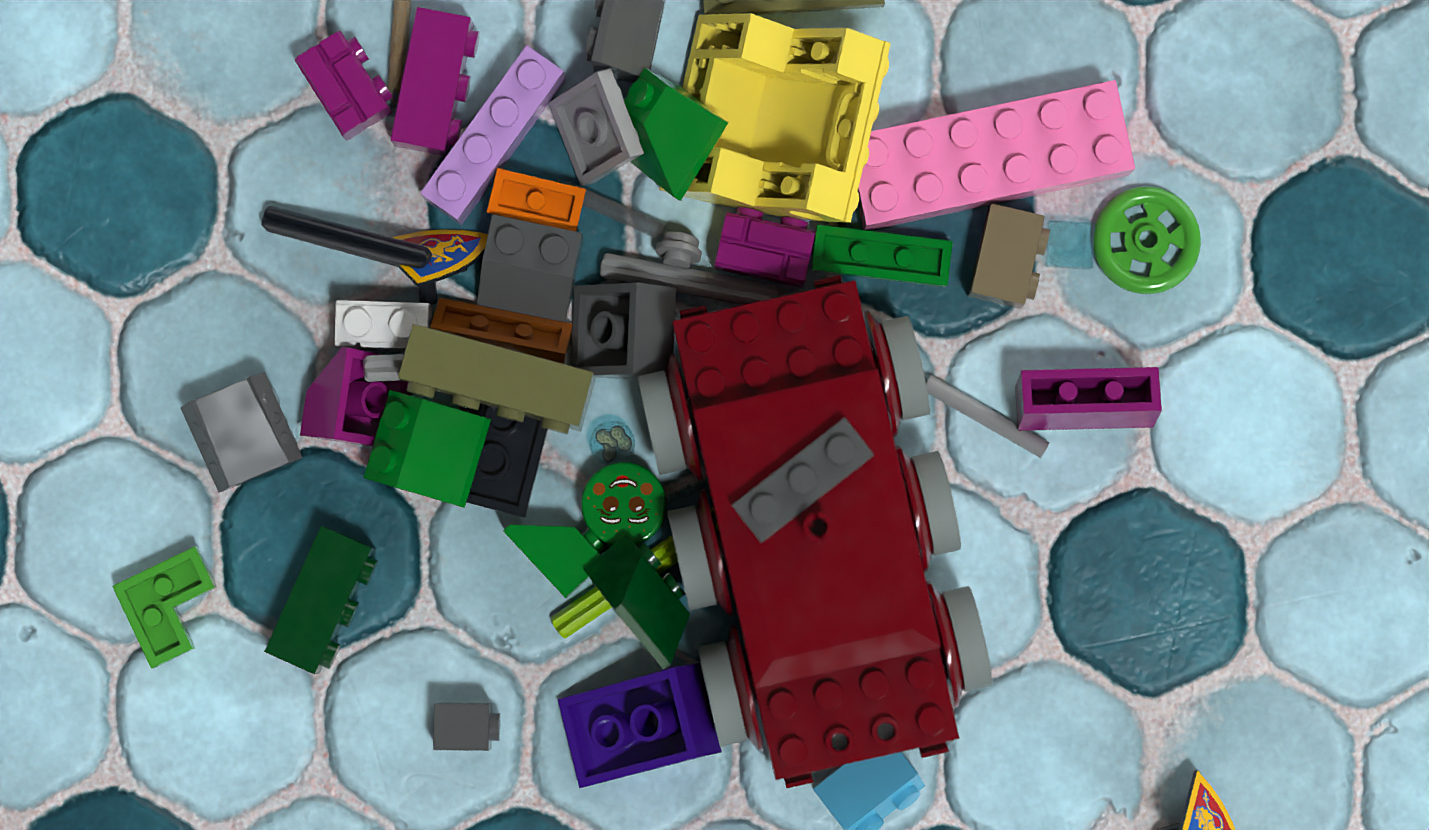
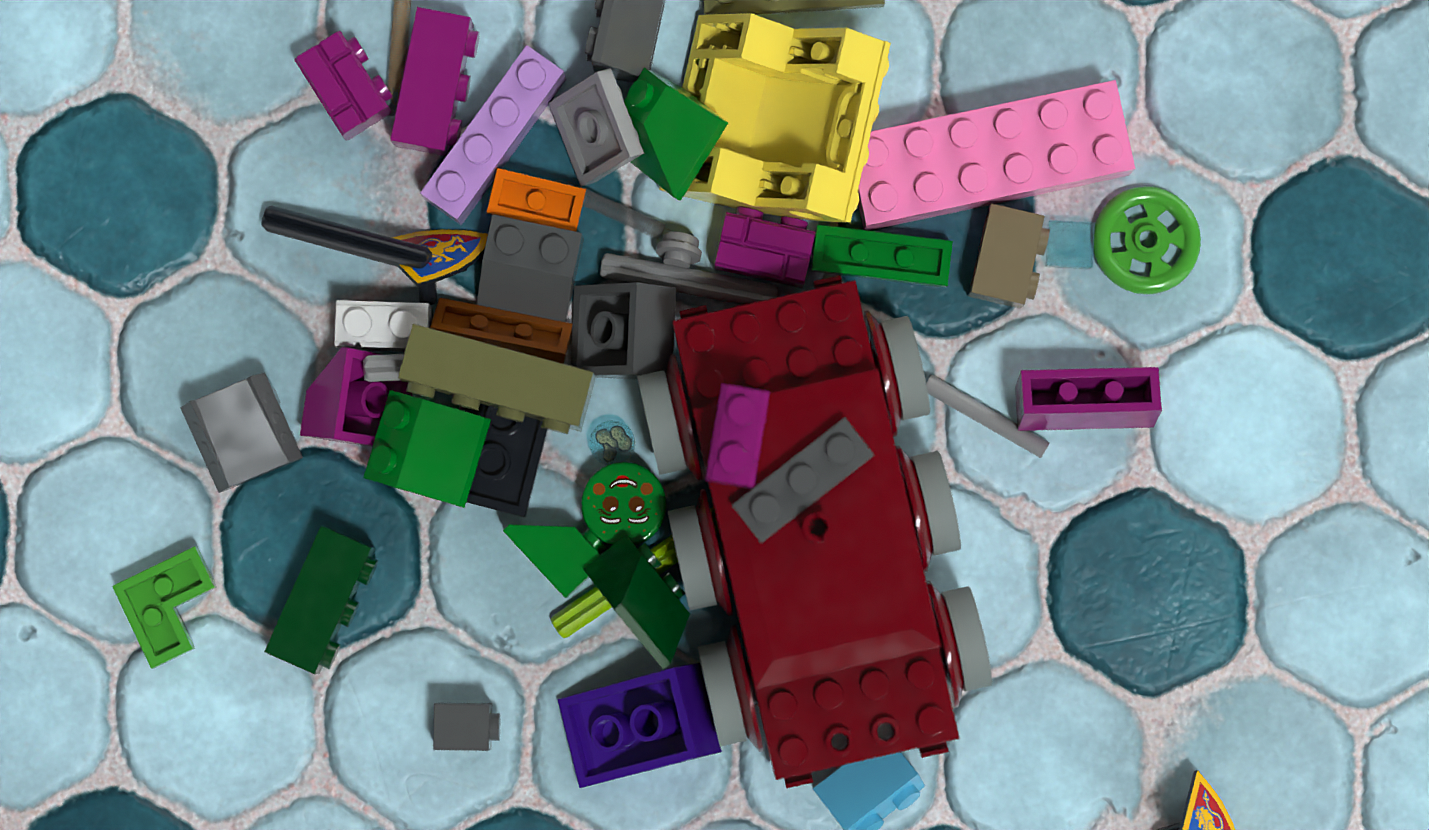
none -> magenta brick [706,384,769,489]

